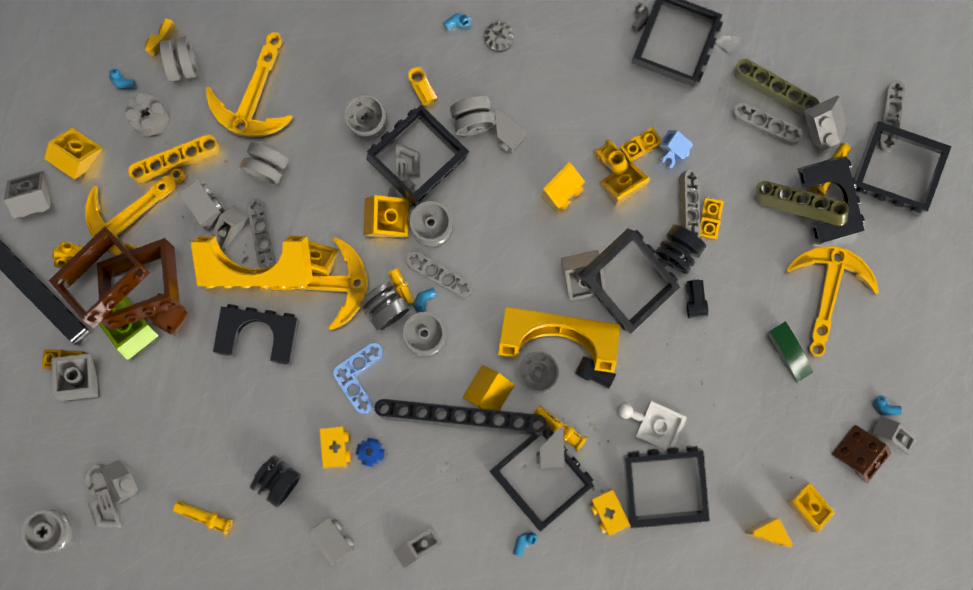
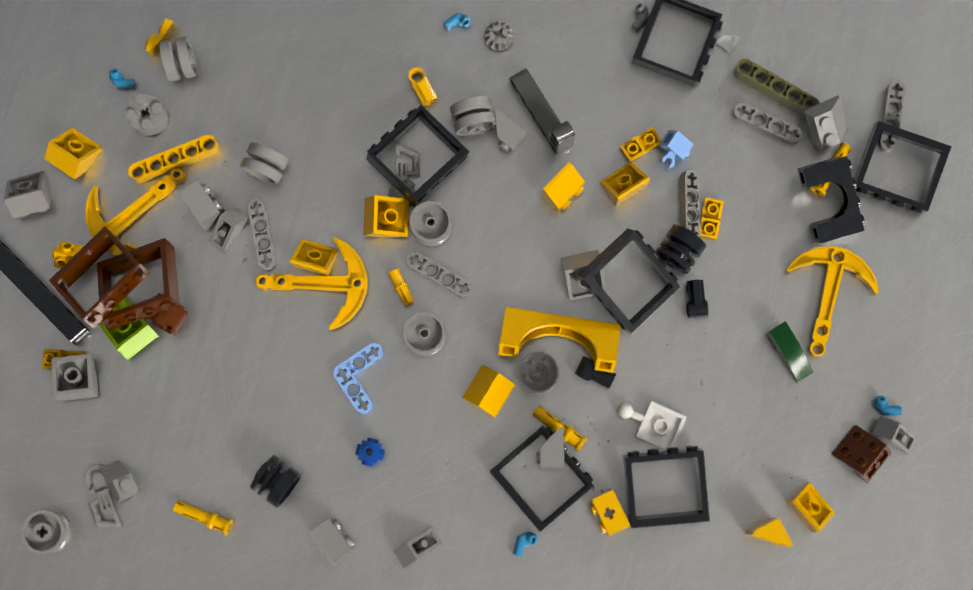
yellow arch [191,235,313,288] -> none
yellow piece [206,32,293,137] -> none
black arch [213,304,300,365] -> none
yellow brick [320,426,351,468] -> none
light grey wheel [344,95,388,140] -> none
flat silver wheel [359,281,410,332] -> none
black beam [374,399,548,435] -> none
dark azure arm [413,287,437,313] -> none
yellow piece [593,139,628,175] -> none
olive beam [756,181,849,226] -> none
none -> dark grey beam [509,68,575,155]

